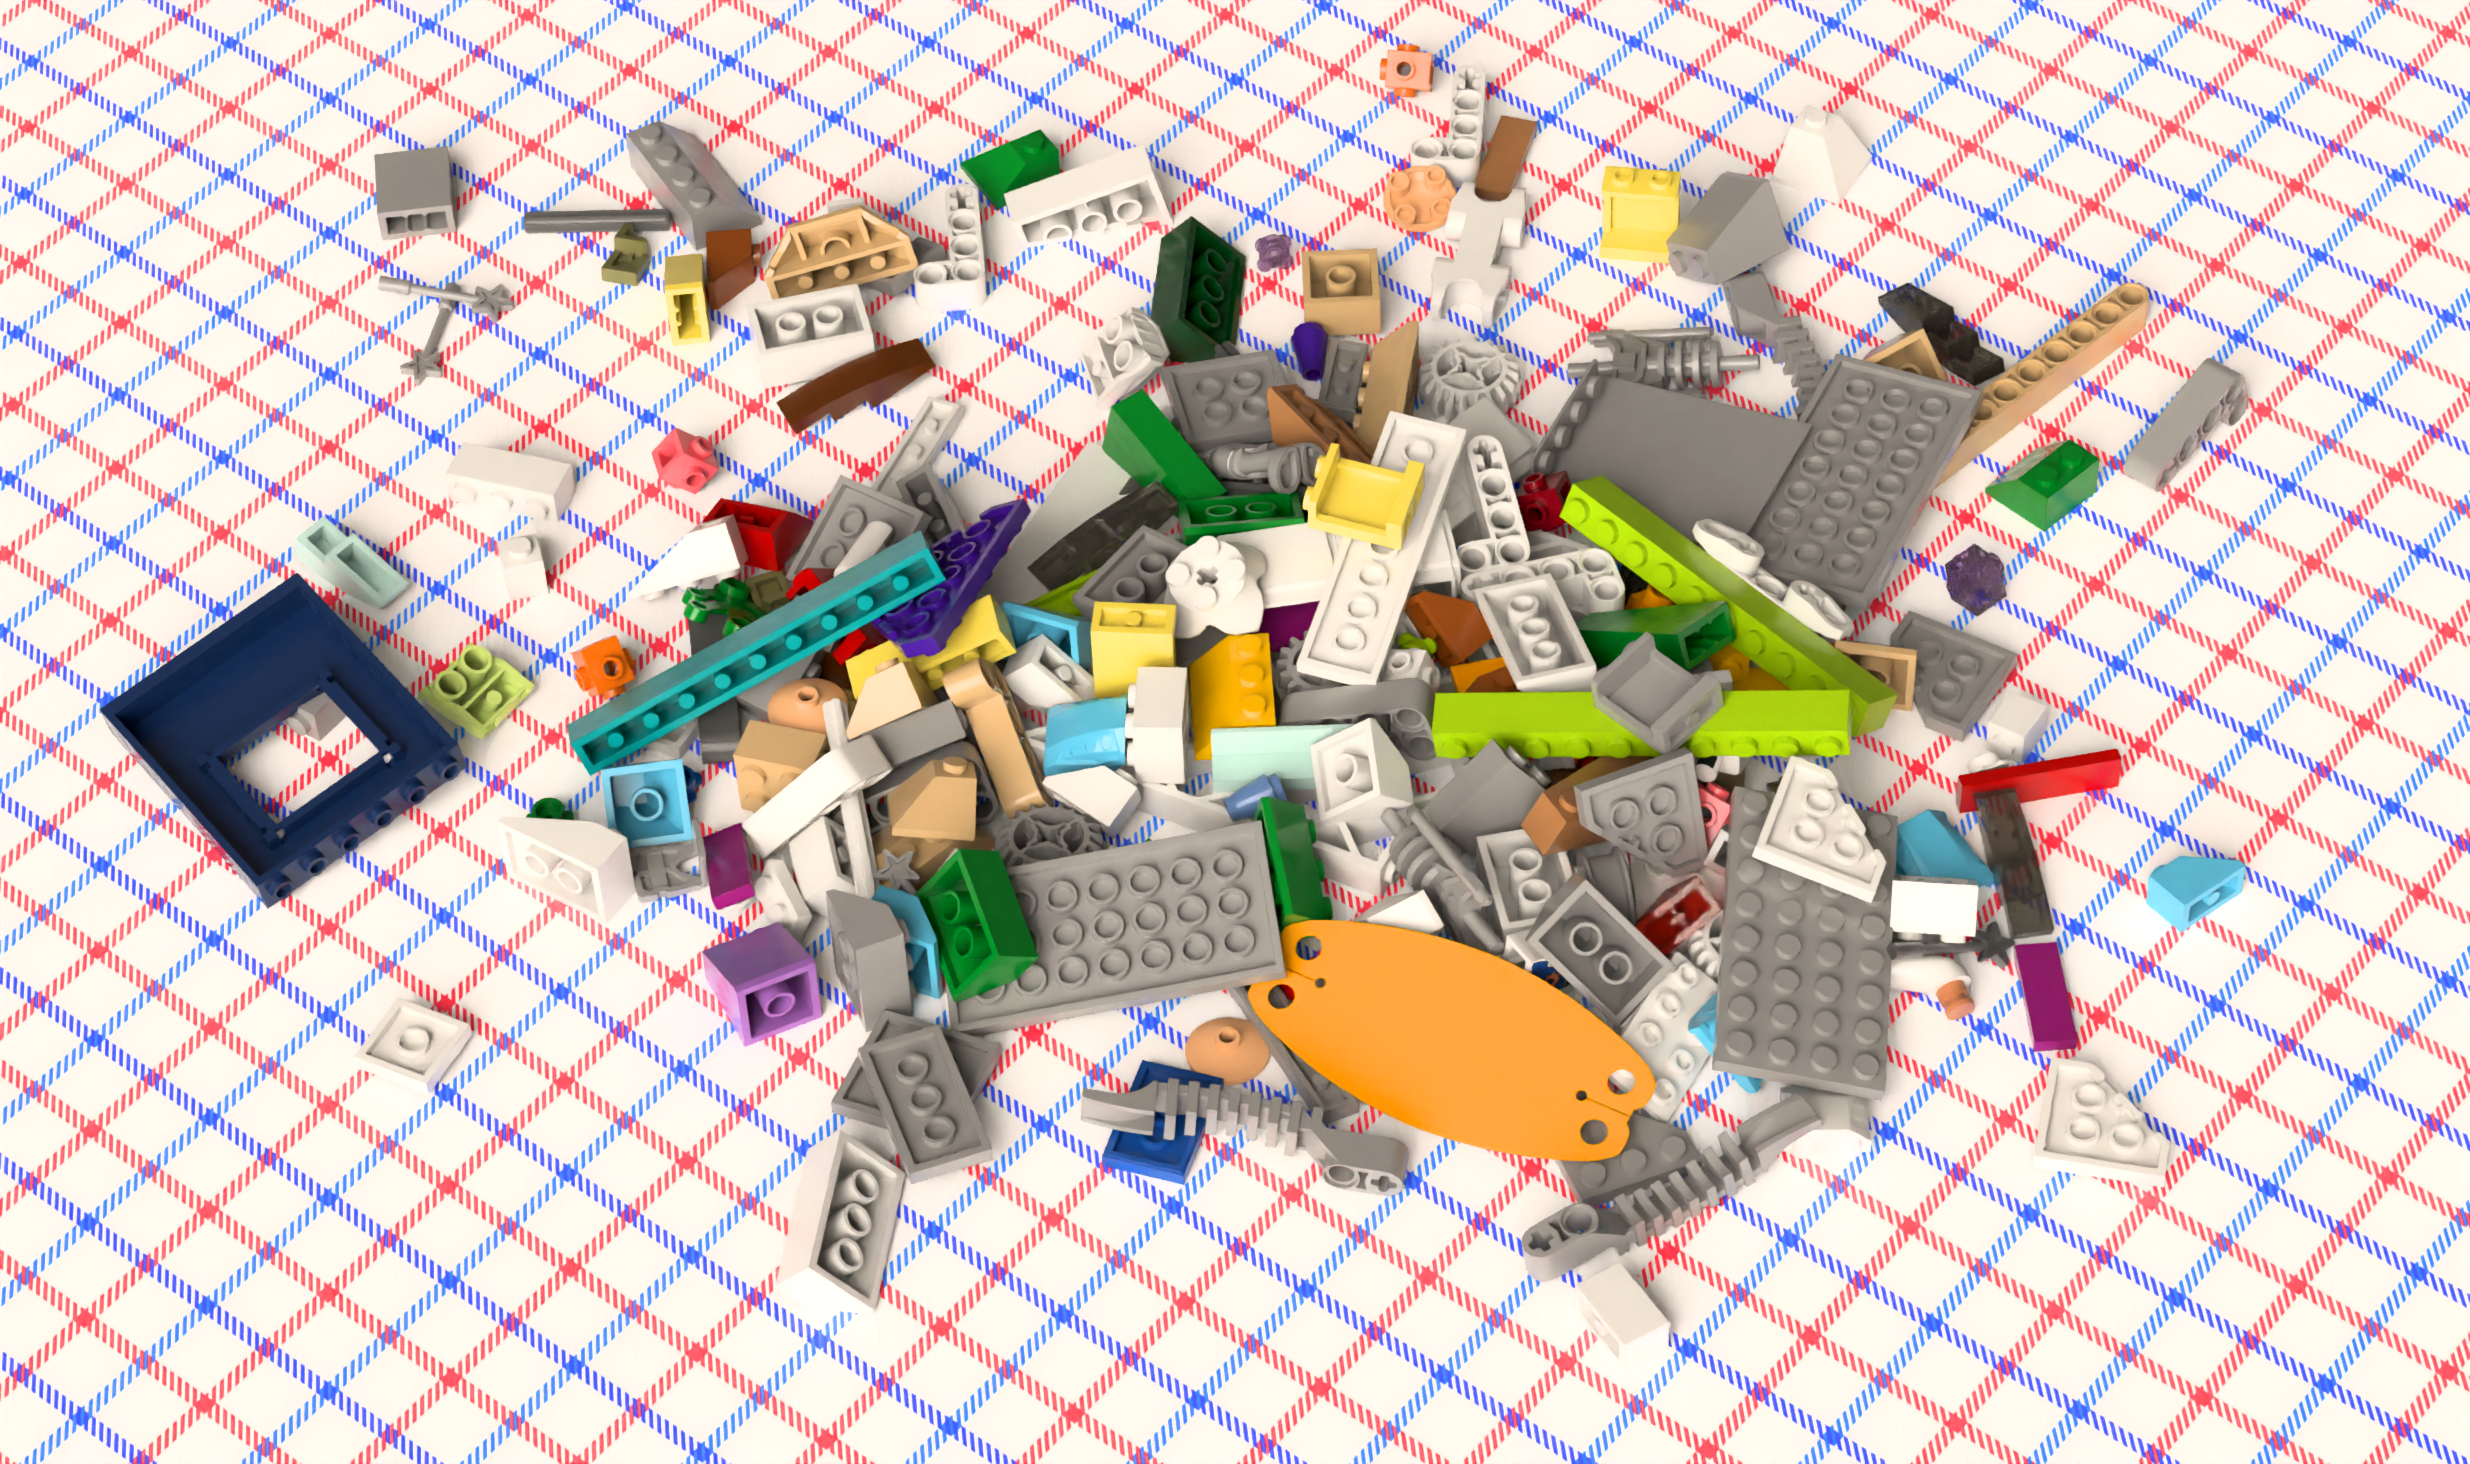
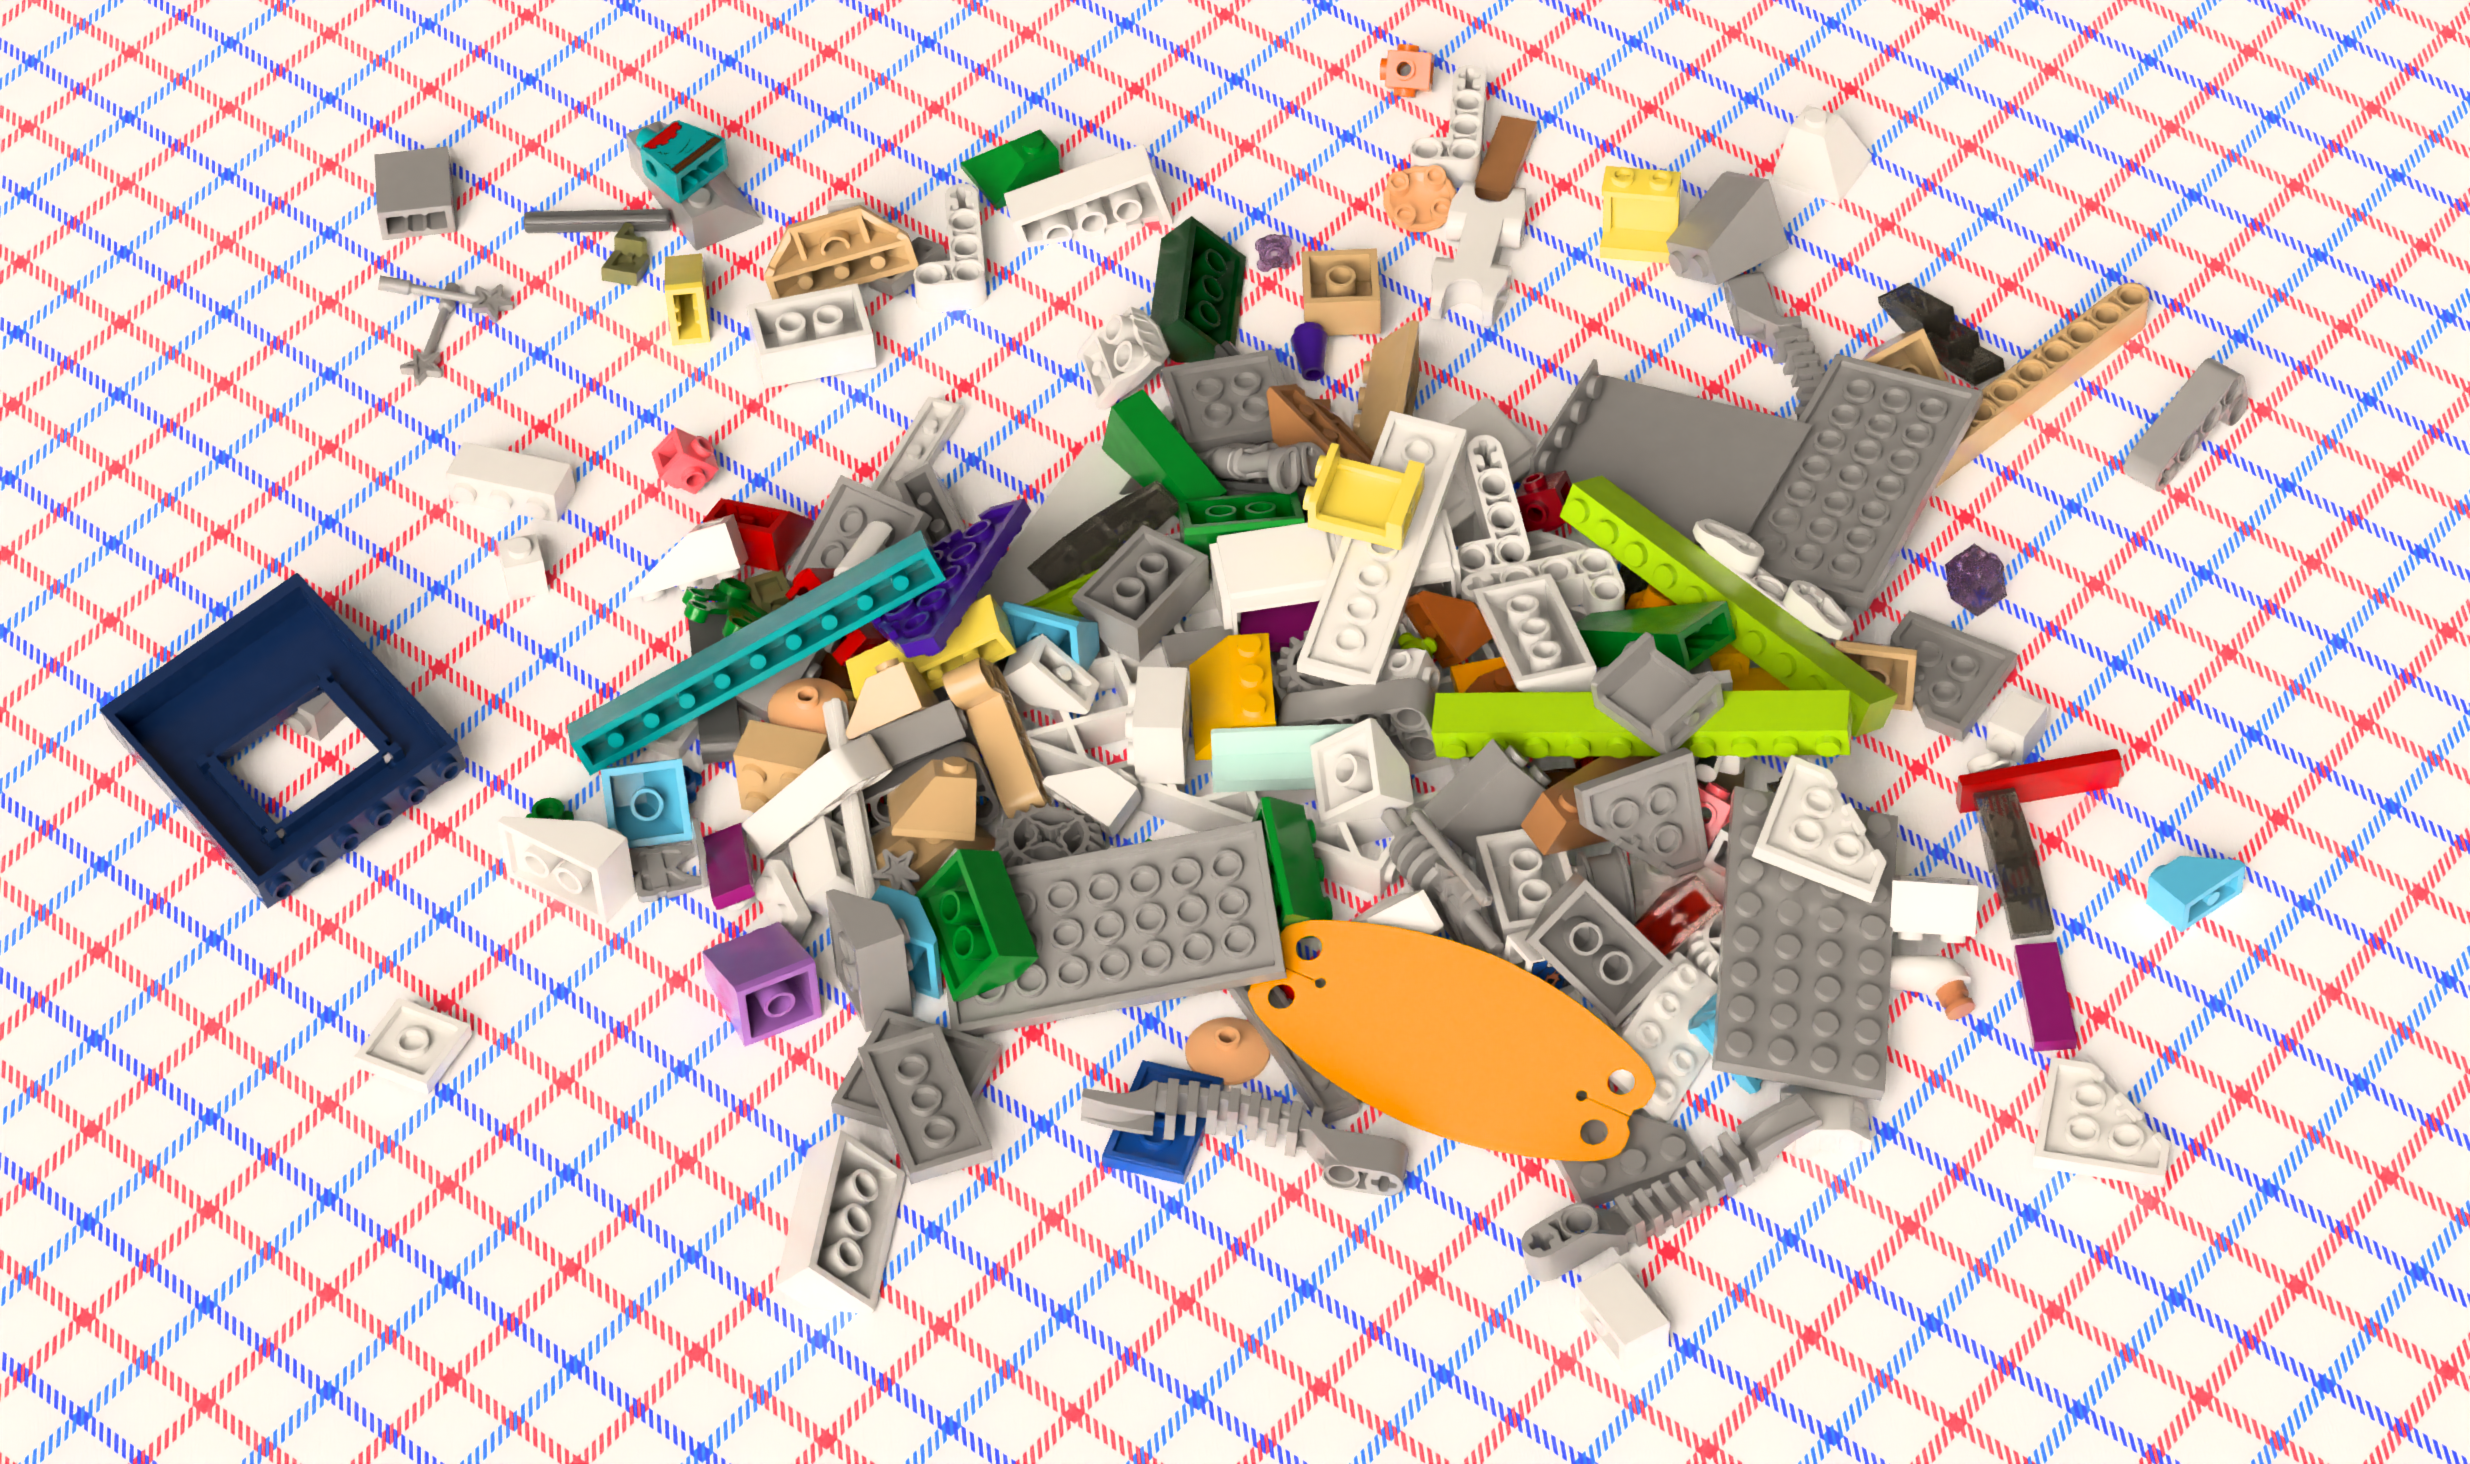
light aqua slope [293,516,409,609] -> none
yellowish green slope [417,642,535,740] -> none
orange brick [571,635,635,700] -> none
dark orange slope [706,229,762,310] -> none
reddish brown slope [776,338,936,435] -> none
medium azure slope [1044,693,1129,776] -> none
light yellow panel [1090,601,1177,698] -> none
white brick [1164,536,1266,639] -> none
medium blue cone [1223,773,1287,822] -> none
light grey tile [1318,338,1369,422] -> none
white gear [1418,336,1521,423] -> none
light grey bar [1568,327,1760,399] -> none
flat silver piece [1887,921,2015,969] -> none
medium azure slope [1895,809,1994,888] -> none
green slope [1985,439,2100,532] -> none
none -> teal torso [636,120,729,204]

